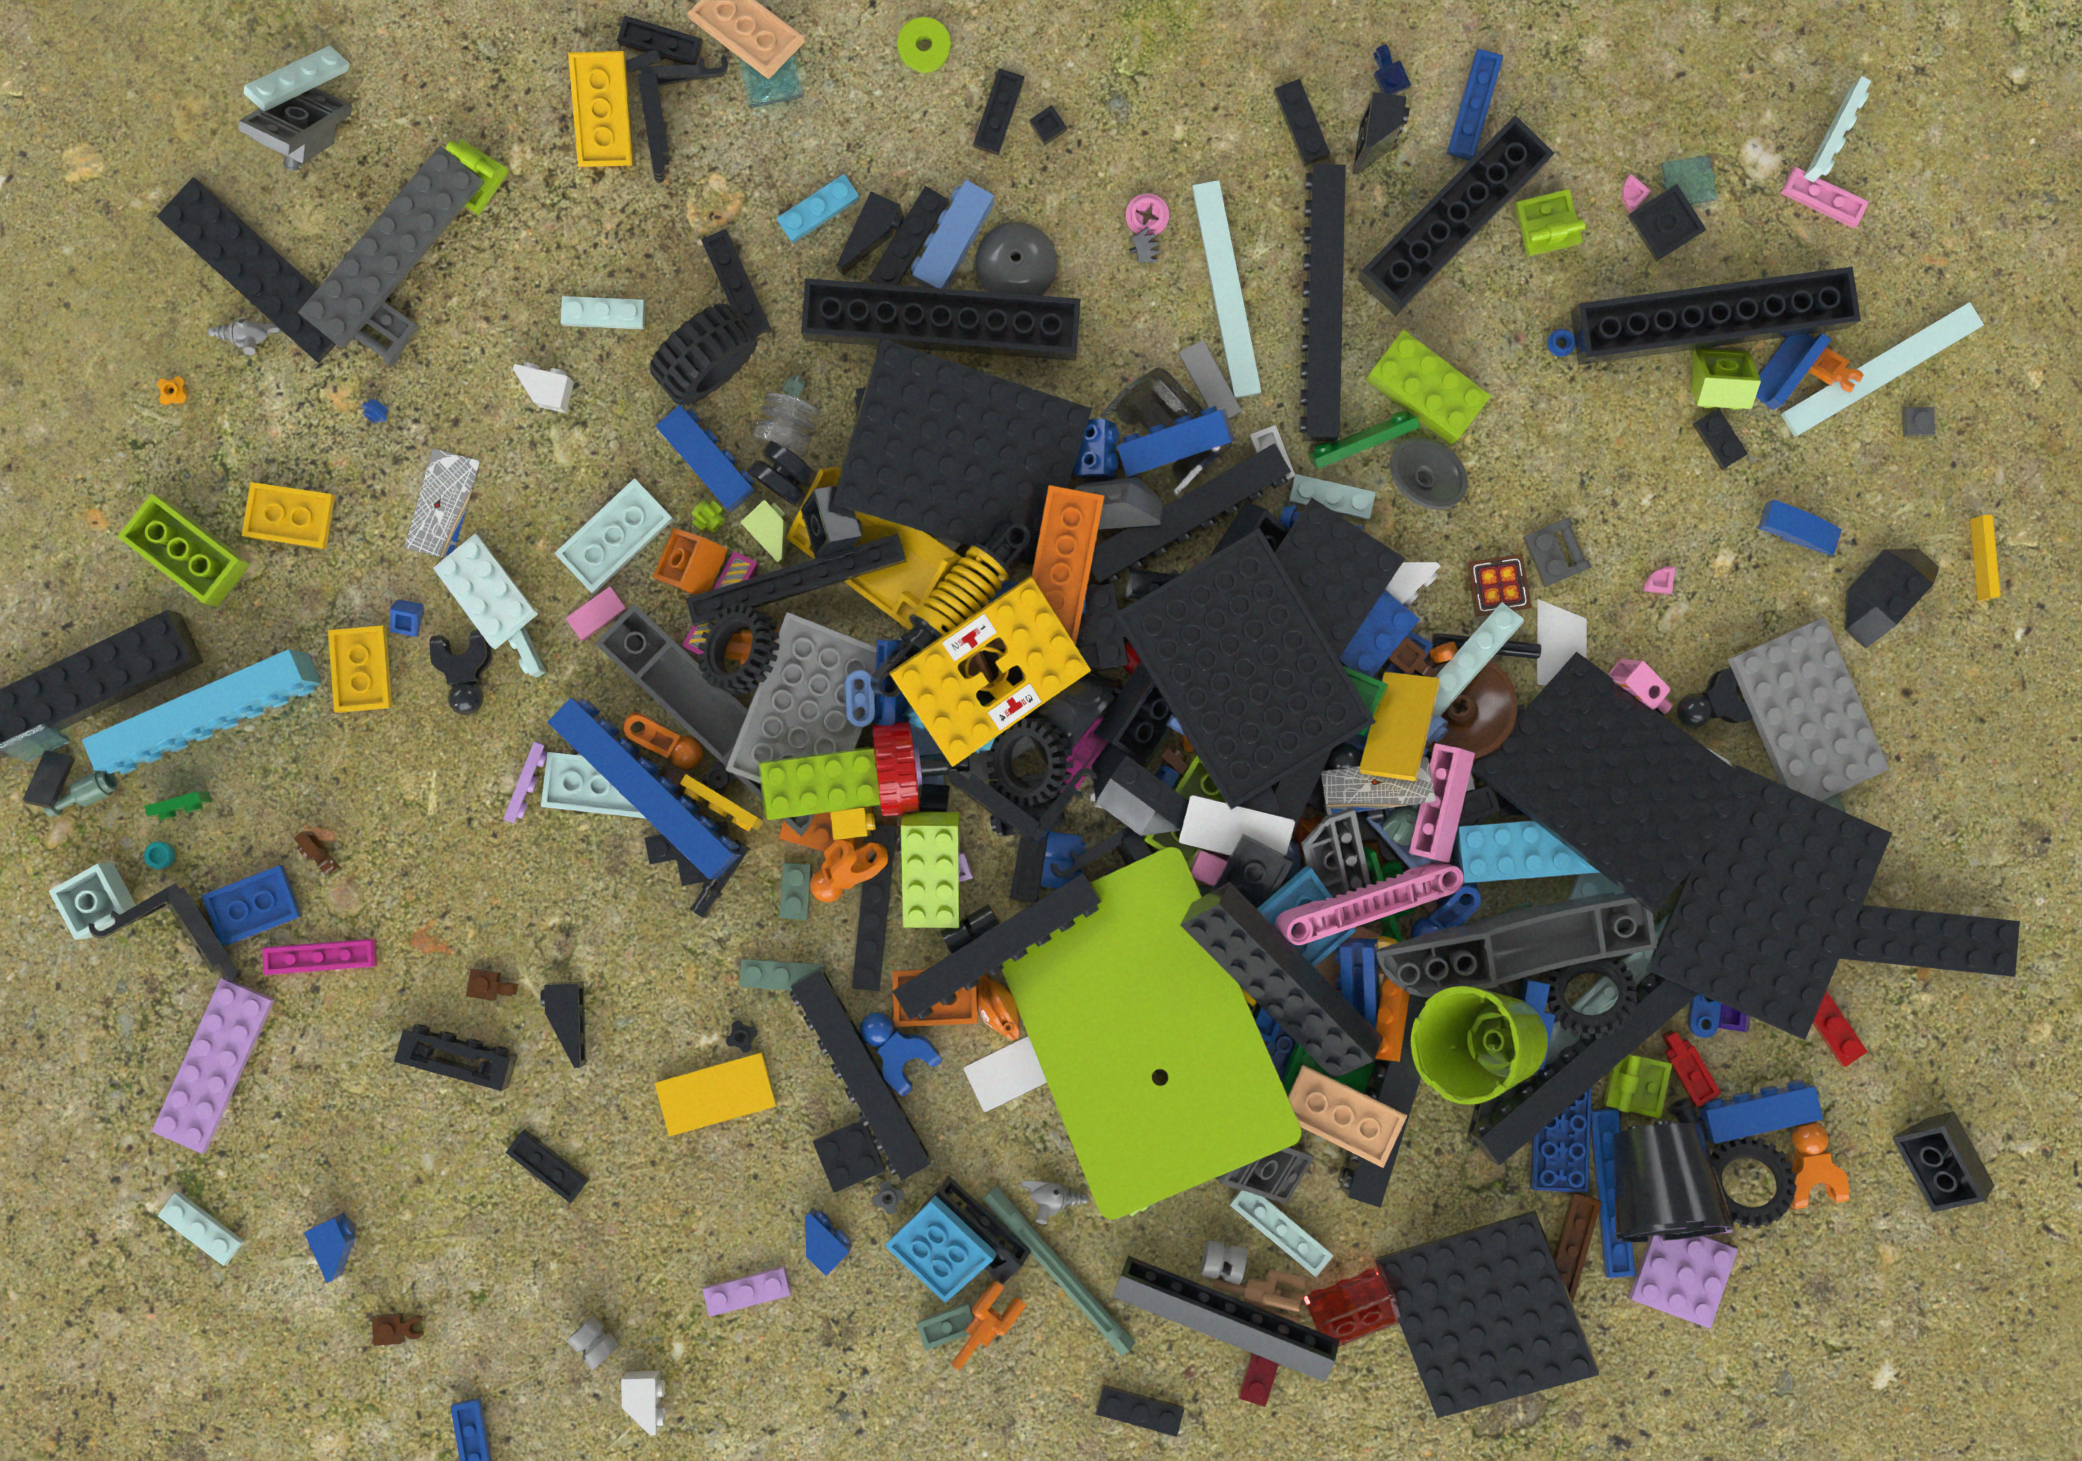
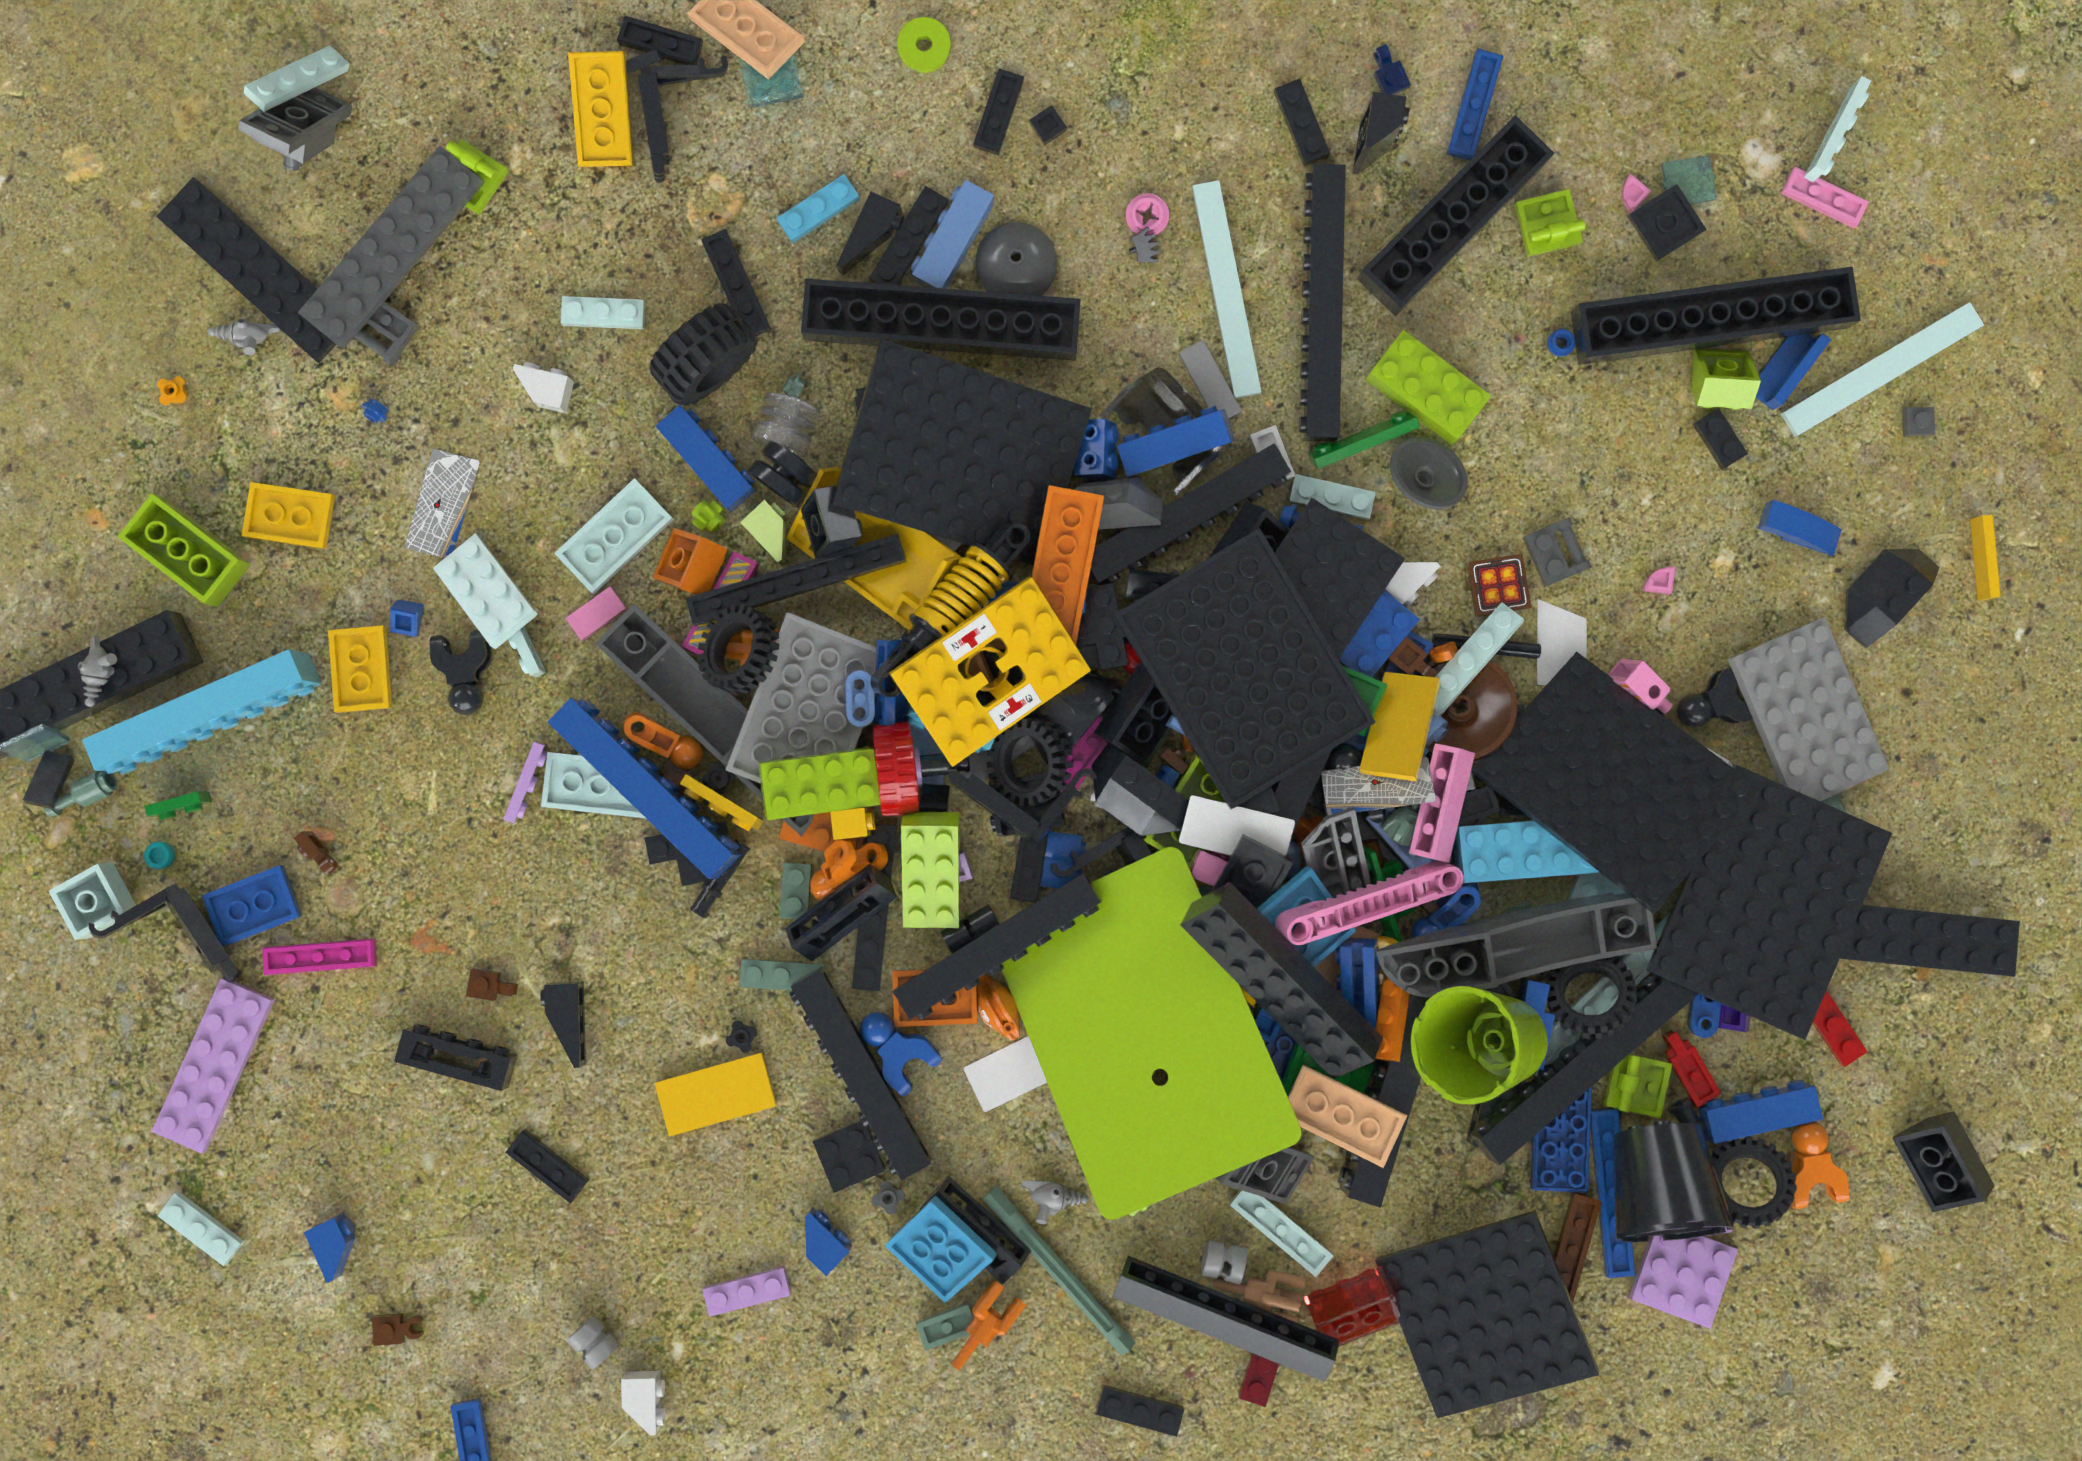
orange plate [1808,347,1864,393] -> none
none -> light grey piece [78,636,117,707]
none -> black brick [785,864,897,961]

